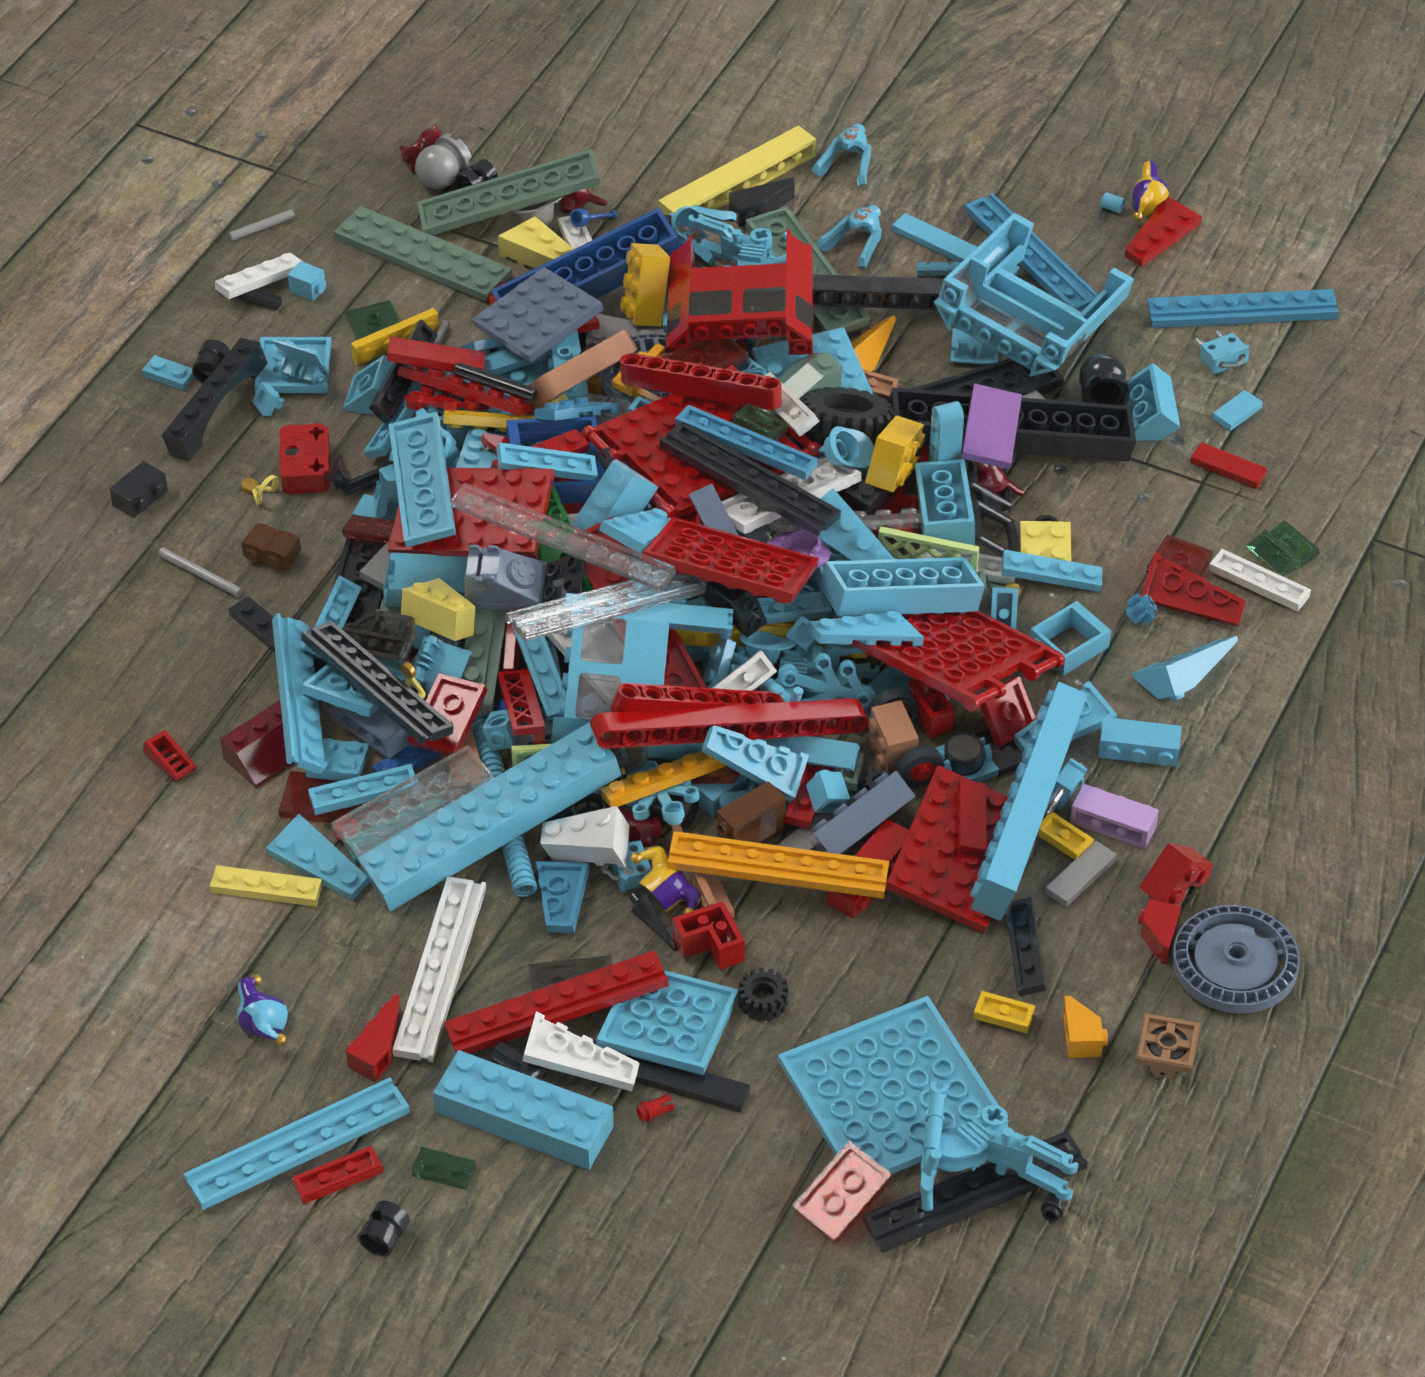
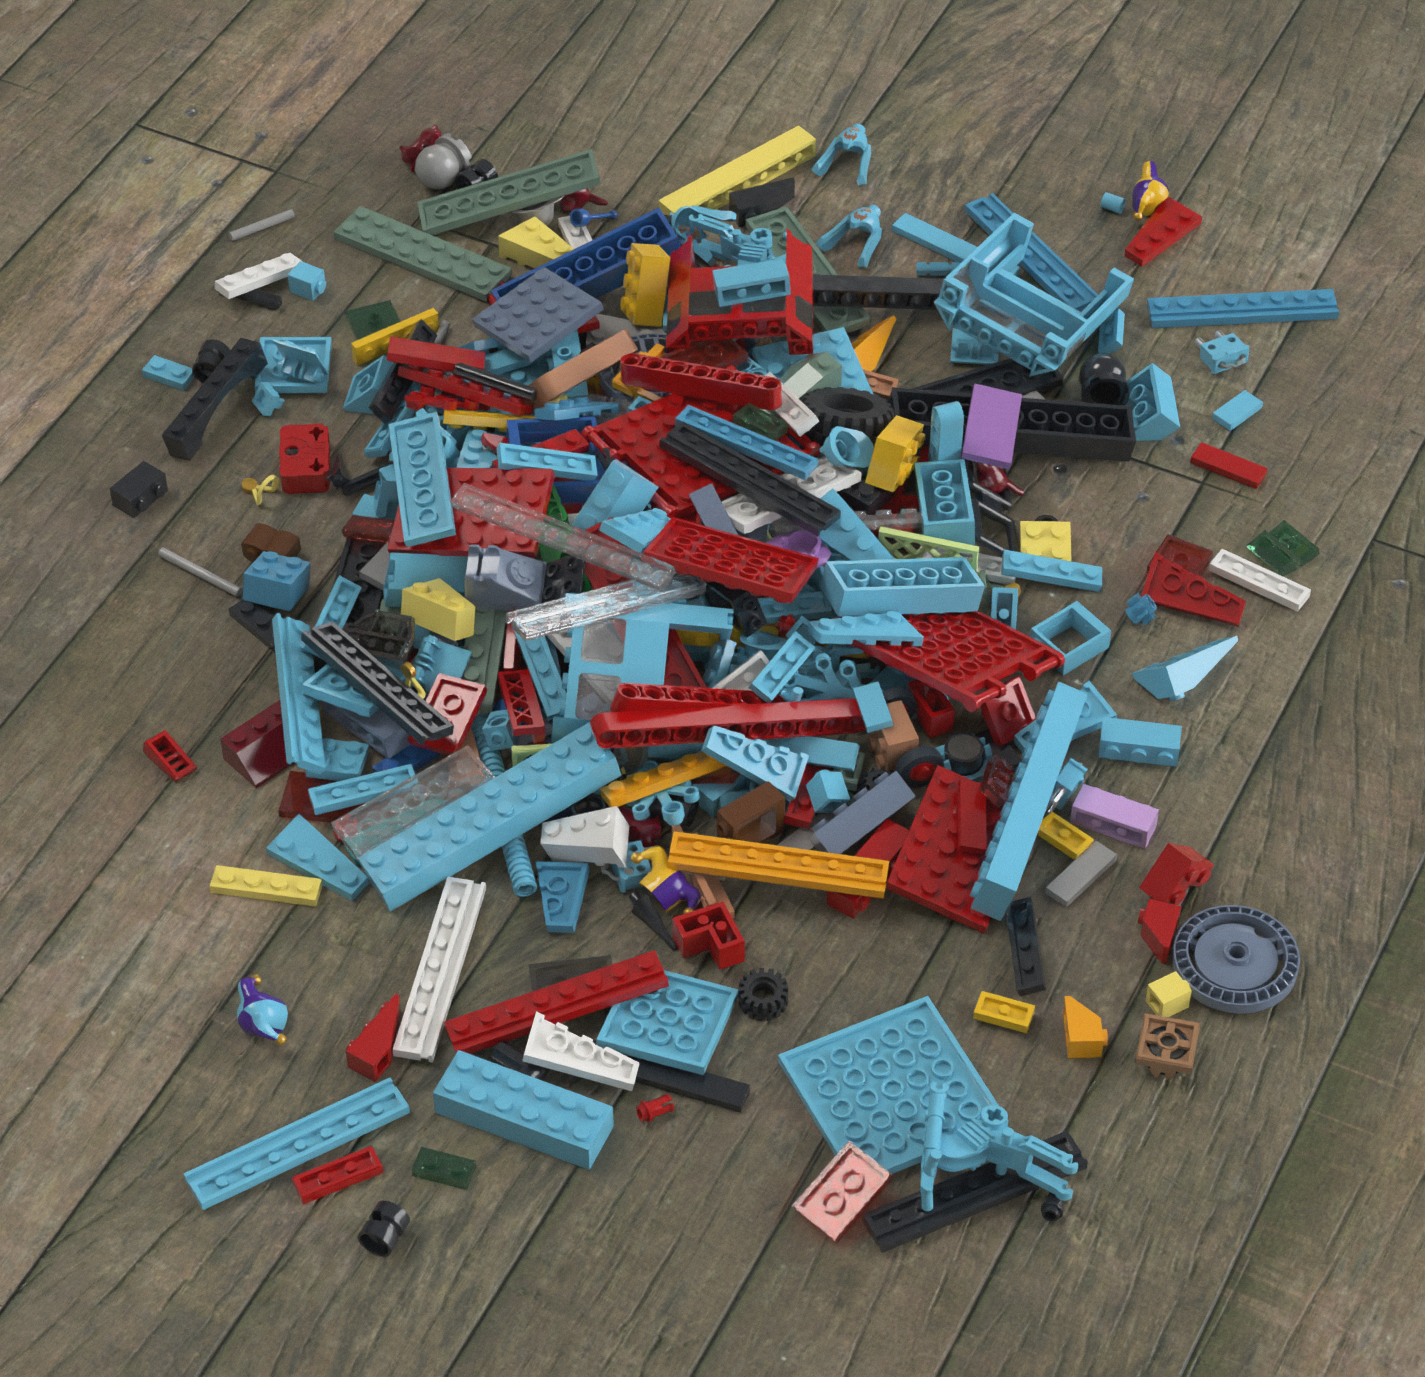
none -> dark azure brick [243,551,310,611]
none -> medium azure brick [712,258,791,307]
none -> medium azure plate [749,631,816,703]
none -> red plate [775,614,798,638]
none -> medium azure tile [853,682,893,733]
none -> clear red plate [979,754,1014,808]
none -> medium azure plate [1098,308,1125,354]
none -> light yellow brick [1146,971,1192,1017]

